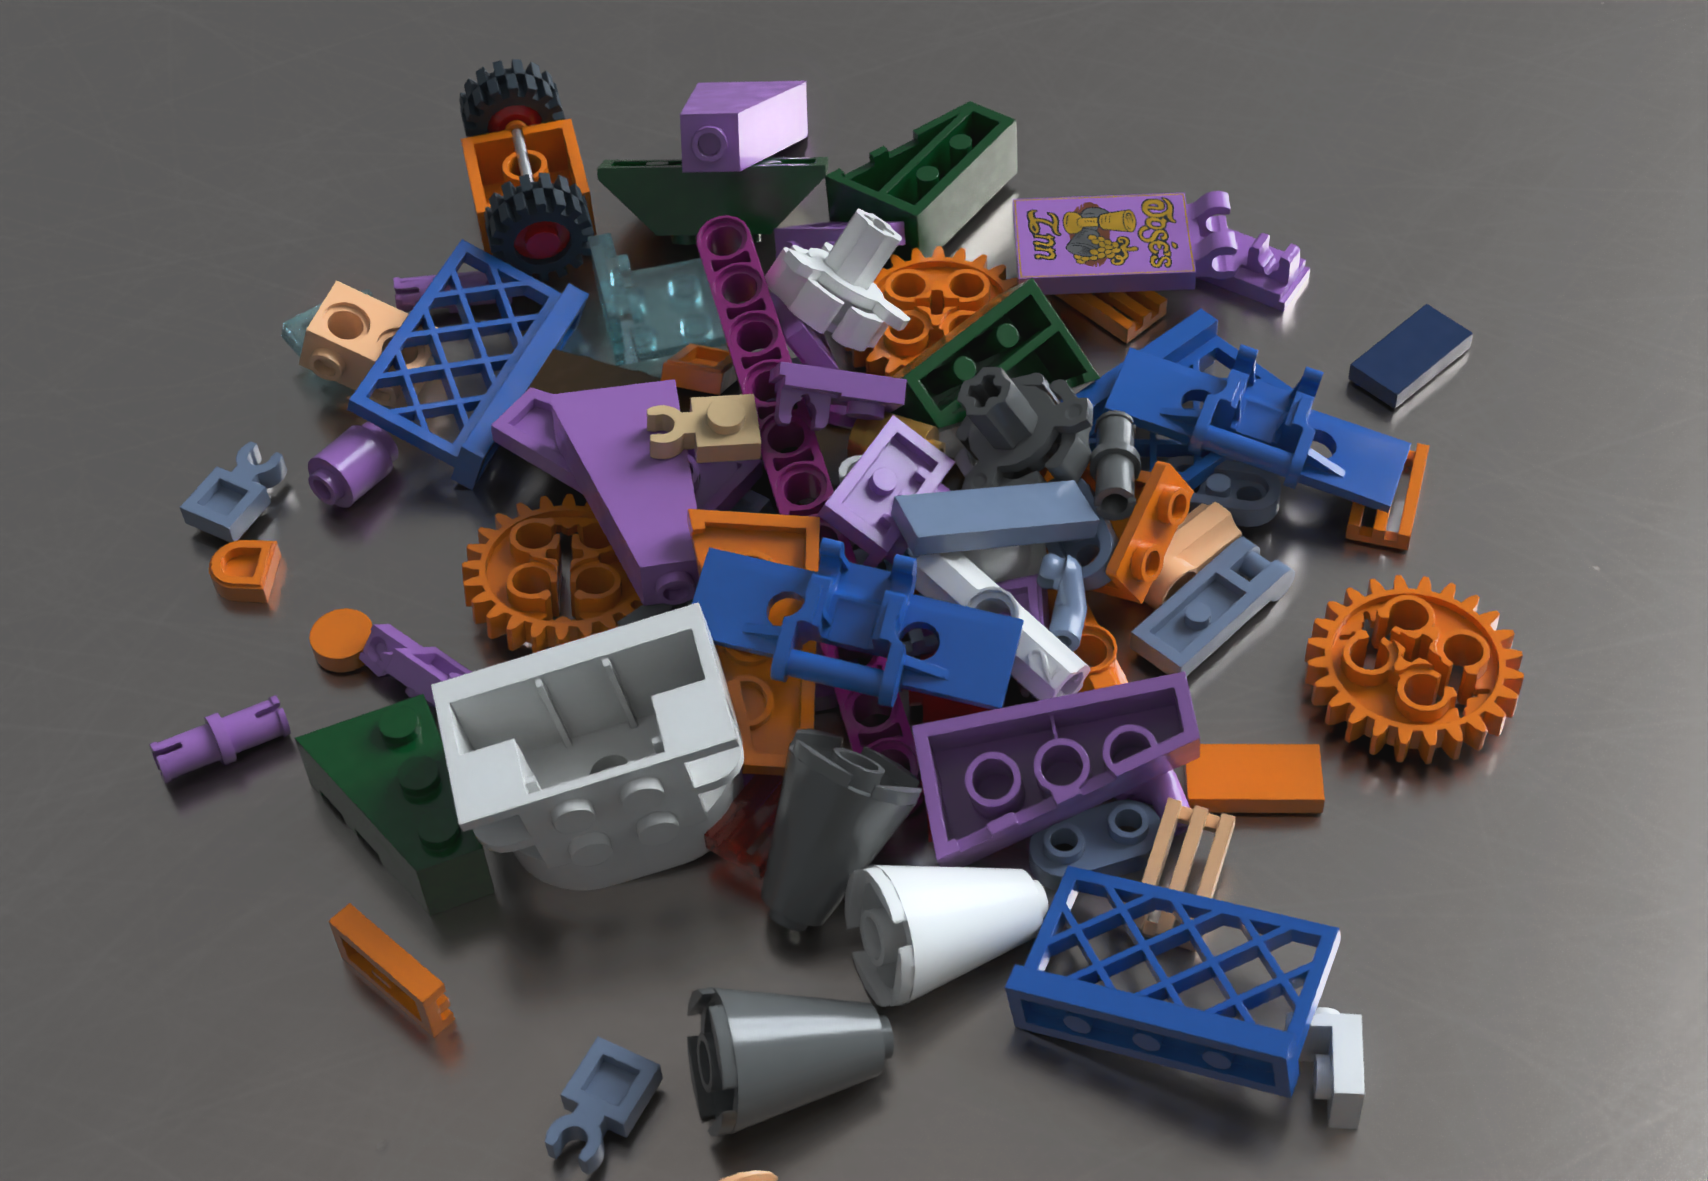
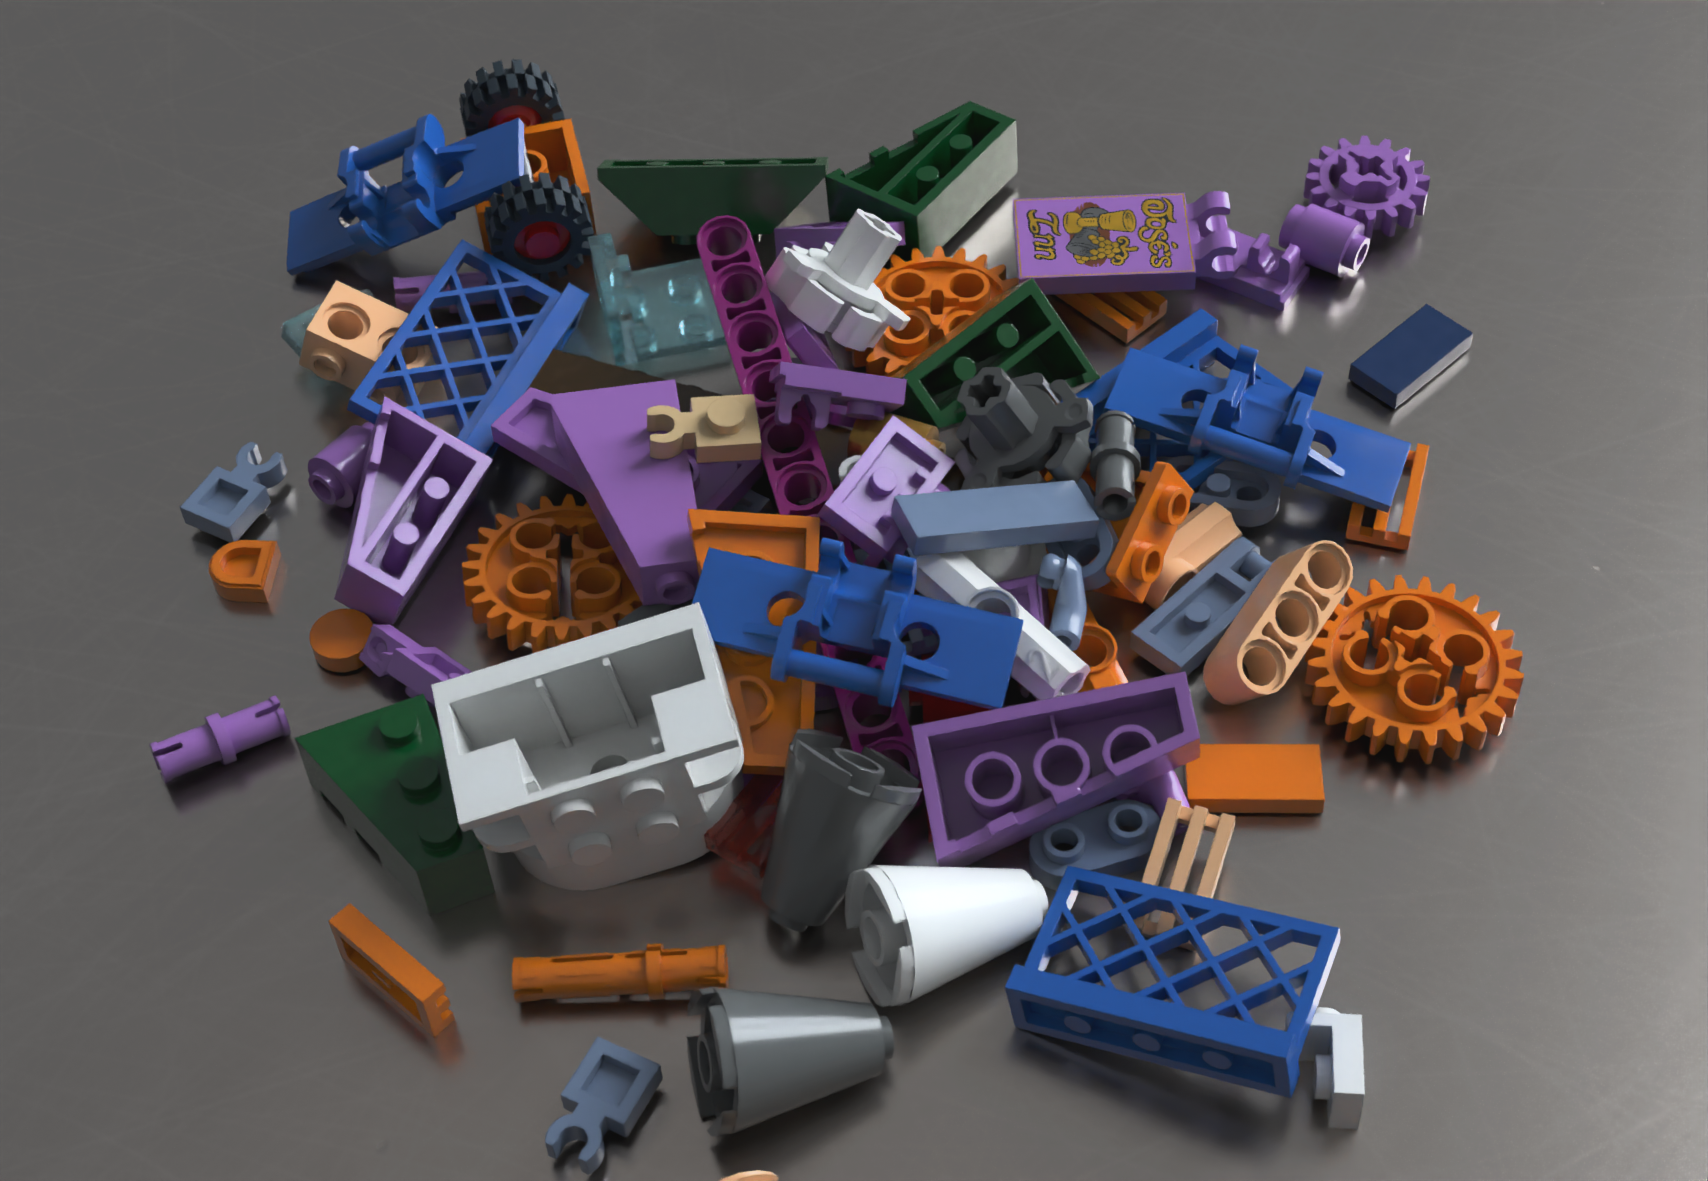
orange tile [661,343,737,395] -> none
medium lavender slope [680,81,808,172] -> none
none -> blue piece [287,114,524,276]
none -> medium lavender wedge [334,396,493,626]
none -> orange pin [512,943,729,1003]
none -> light nougat beam [1203,540,1353,706]
none -> medium lavender brick [1278,204,1370,277]
none -> medium lavender gear [1303,136,1430,239]

